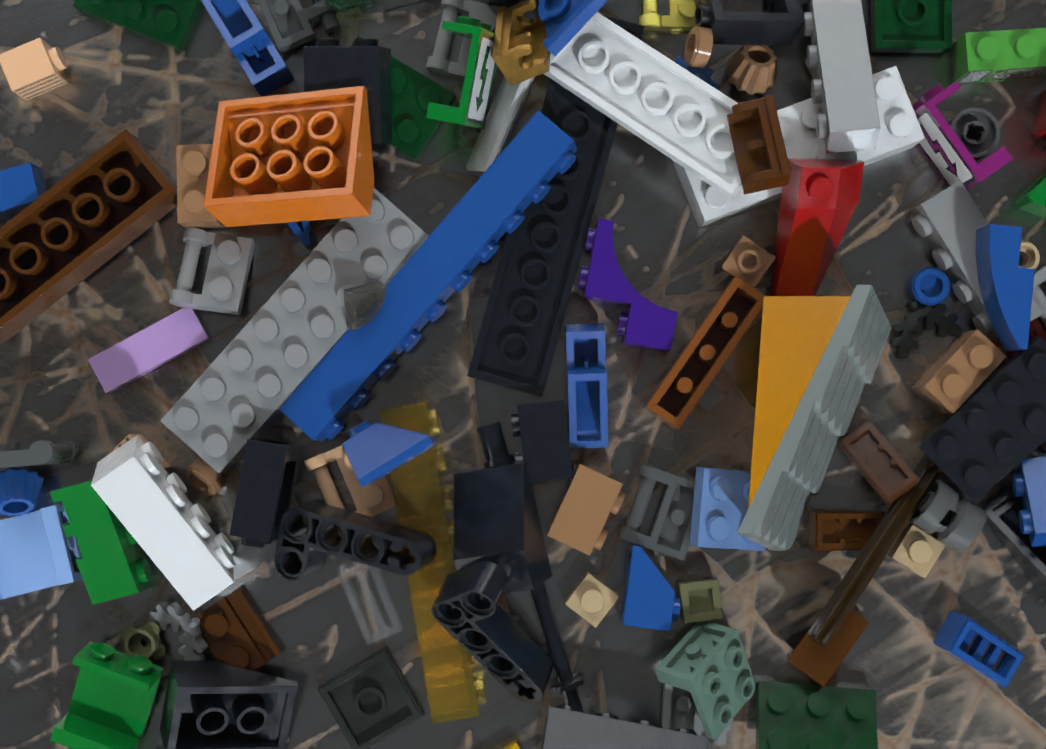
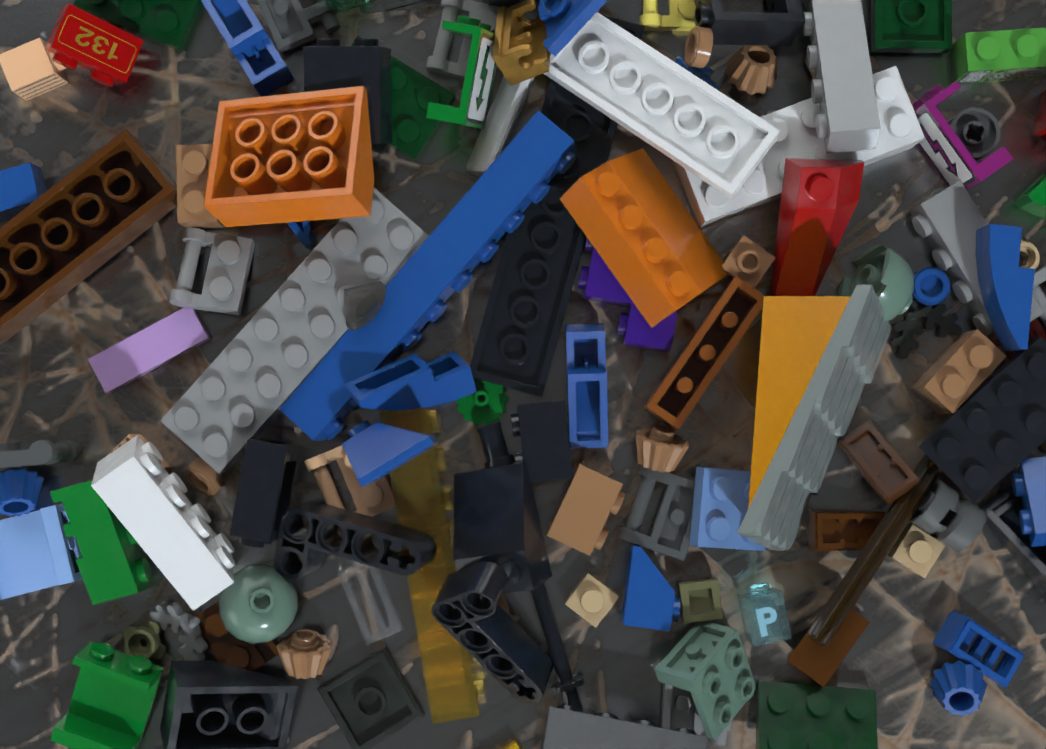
reddish brown hinge [727,94,791,195] -> none
none -> red brick [44,3,144,87]
none -> sand green cylinder [218,564,298,644]
none -> medium nougat piece [276,630,333,679]
none -> blue slope [344,351,477,410]
none -> green piece [455,378,509,426]
none -> orange slope [560,148,729,328]
none -> medium nougat piece [635,425,689,473]
none -> clear light blue brick [737,583,792,647]
none -> sand green cylinder [837,244,914,322]
none -> blue piece [929,660,987,717]

